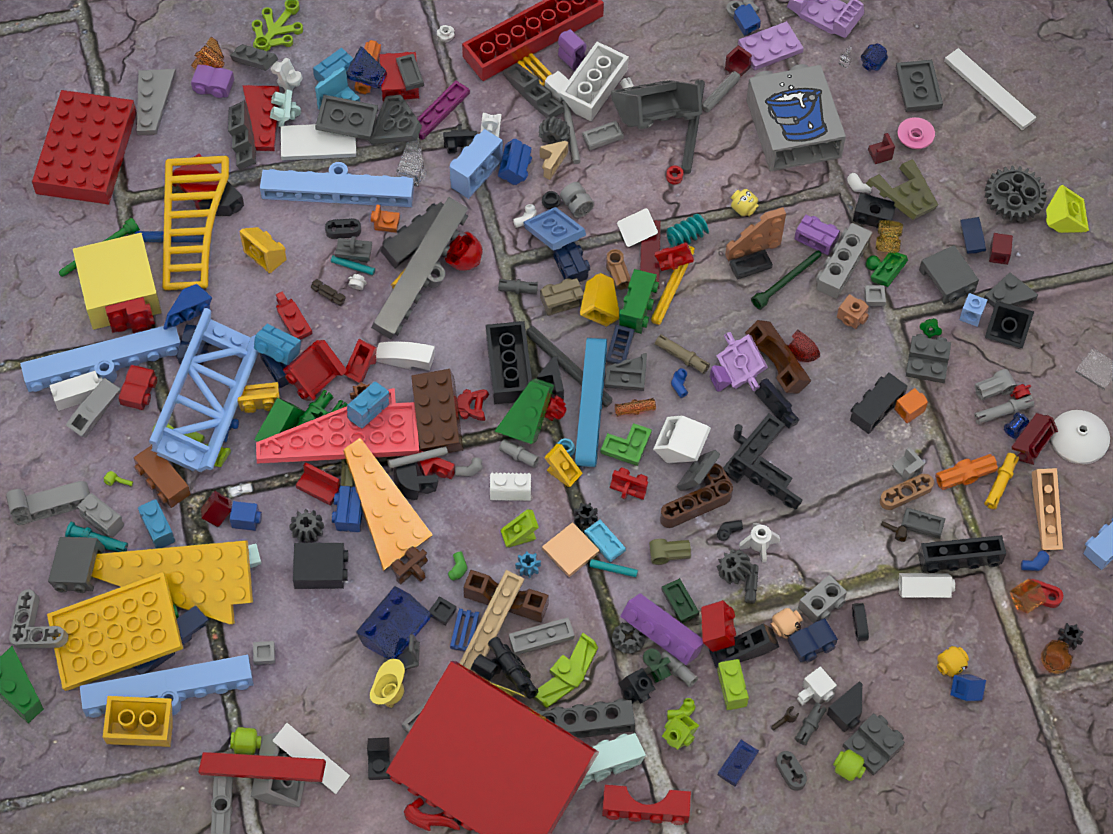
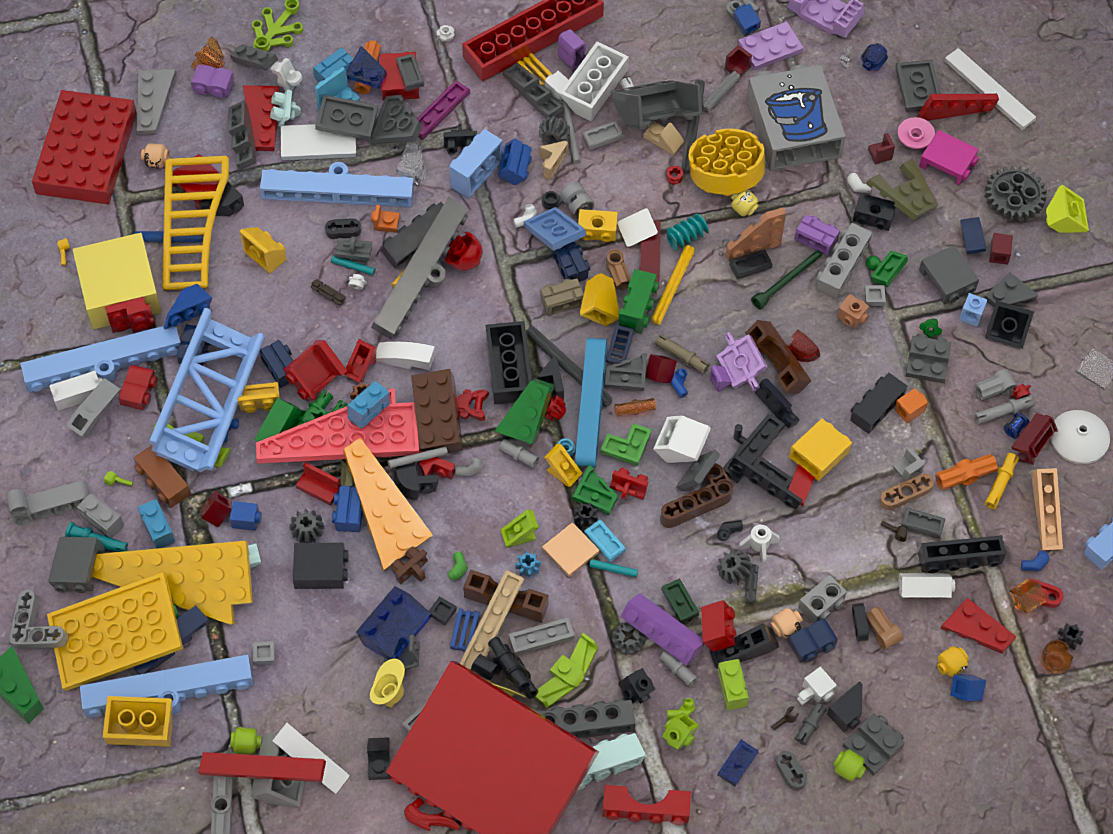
green piece [59,218,140,277] -> none
dark azure brick [254,324,301,365] -> none
red hinge [275,291,313,340] -> none
white hips [480,113,501,138] -> none
white brick [490,472,531,501] -> none
dark grey pin [498,279,538,295] -> none
dark green hips [643,648,671,684] -> none
olive piece [649,539,691,565] -> none
red hips [655,243,694,271] -> none
clear yellow wheel [875,220,903,253] -> none
none -> yellow hand [57,238,70,266]
none -> light nougat head [141,143,170,168]
none -> green wing [572,465,618,515]
none -> yellow brick [578,209,617,242]
none -> tan slope [643,121,685,155]
none -> dark red panel [645,354,677,383]
none -> yellow brick [689,129,765,196]
none -> yellow brick [788,419,853,481]
none -> red tile [788,464,815,506]
none -> medium nougat piece [866,607,903,650]
none -> red wing [917,93,999,121]
none -> dark pink panel [919,130,979,185]
none -> red wing [940,598,1016,654]

